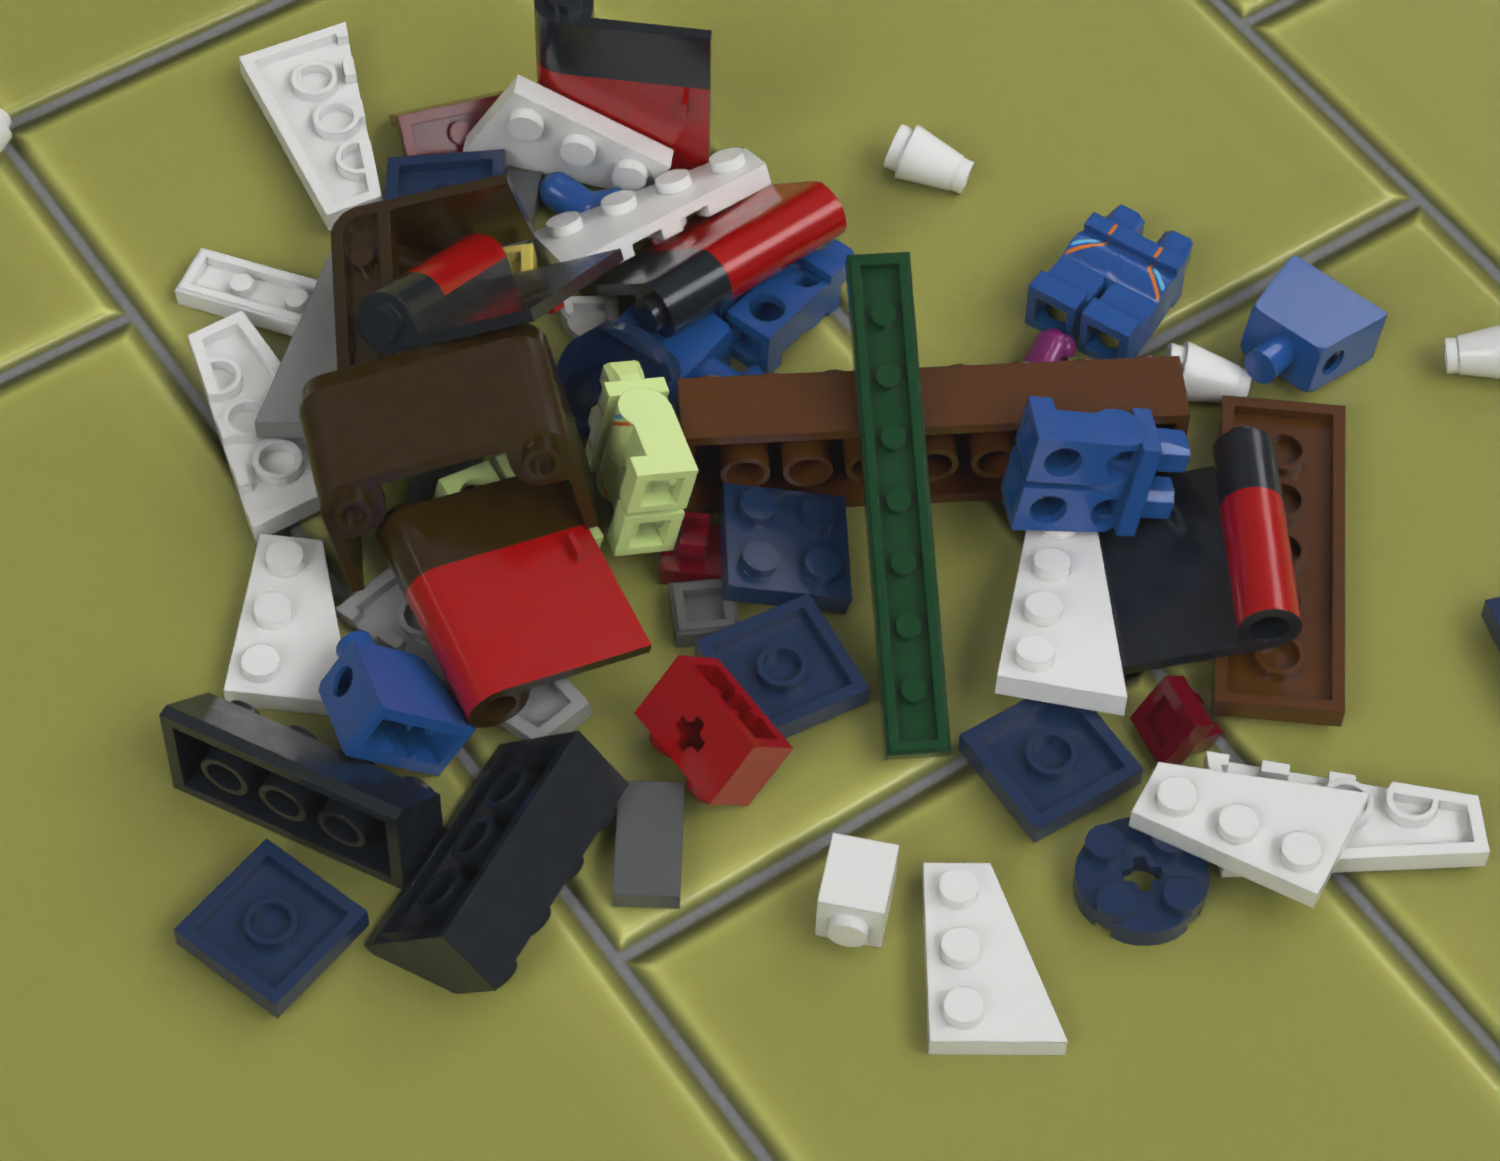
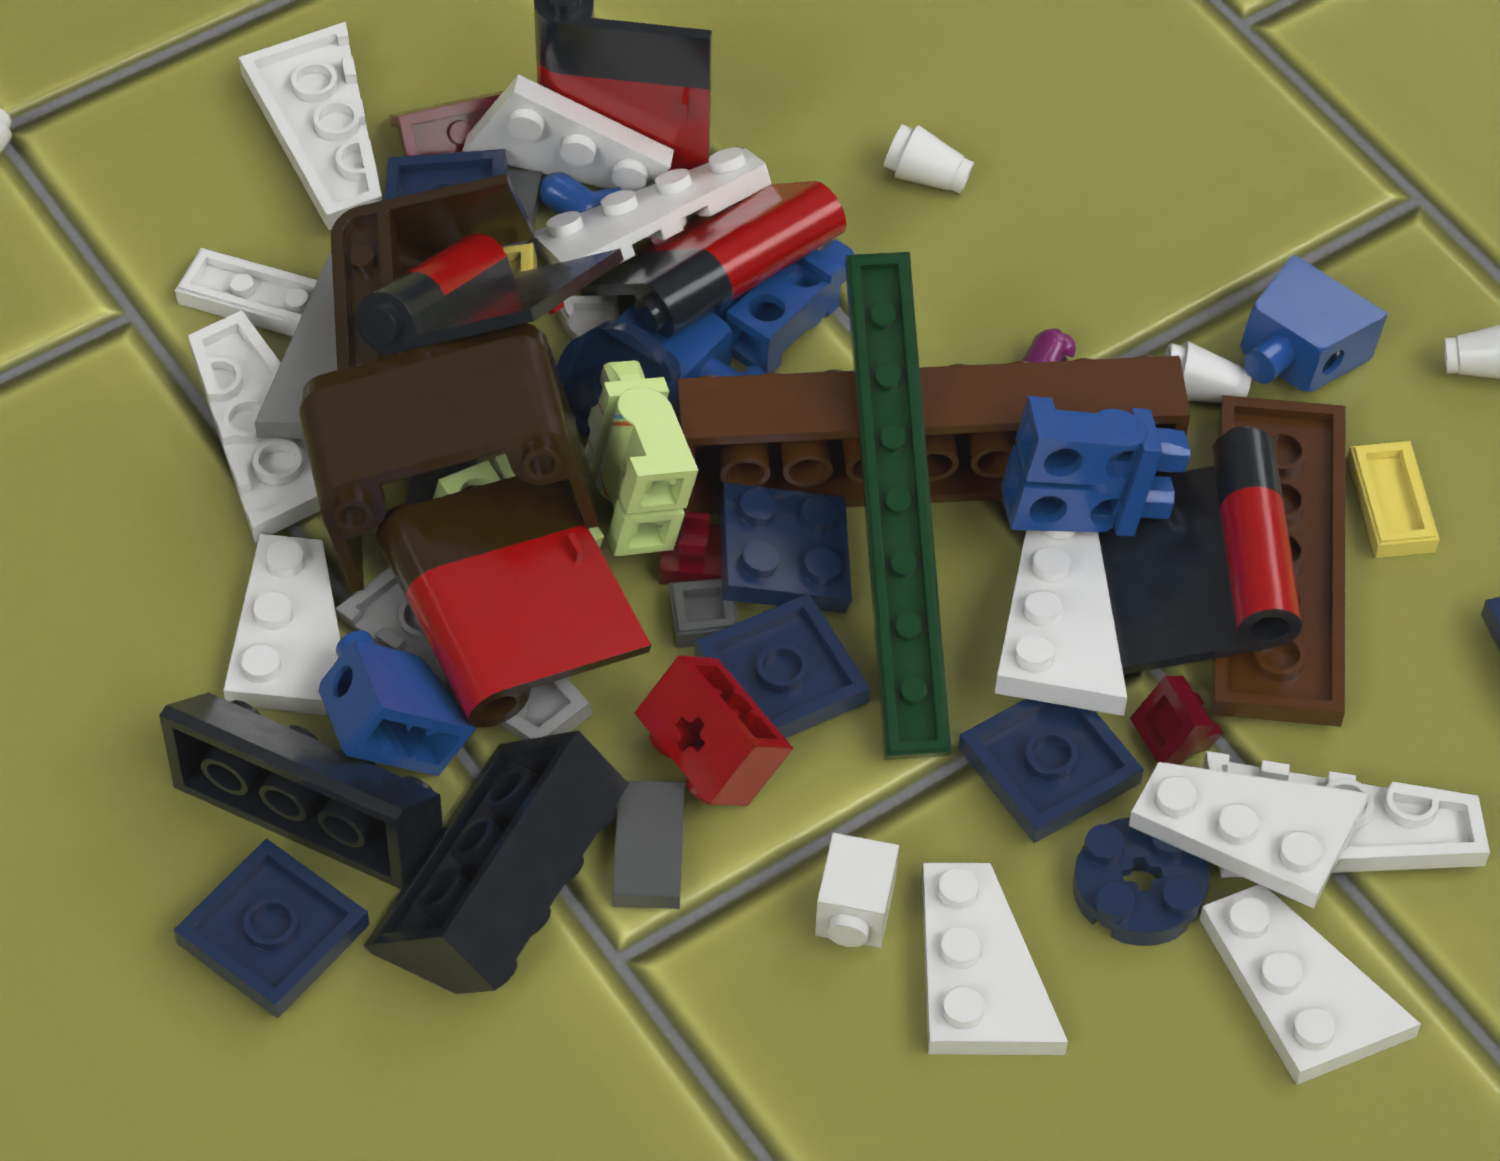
blue hips [1025,204,1193,359] -> none
none -> white wing [1199,884,1421,1085]
none -> light yellow tile [1347,441,1440,558]

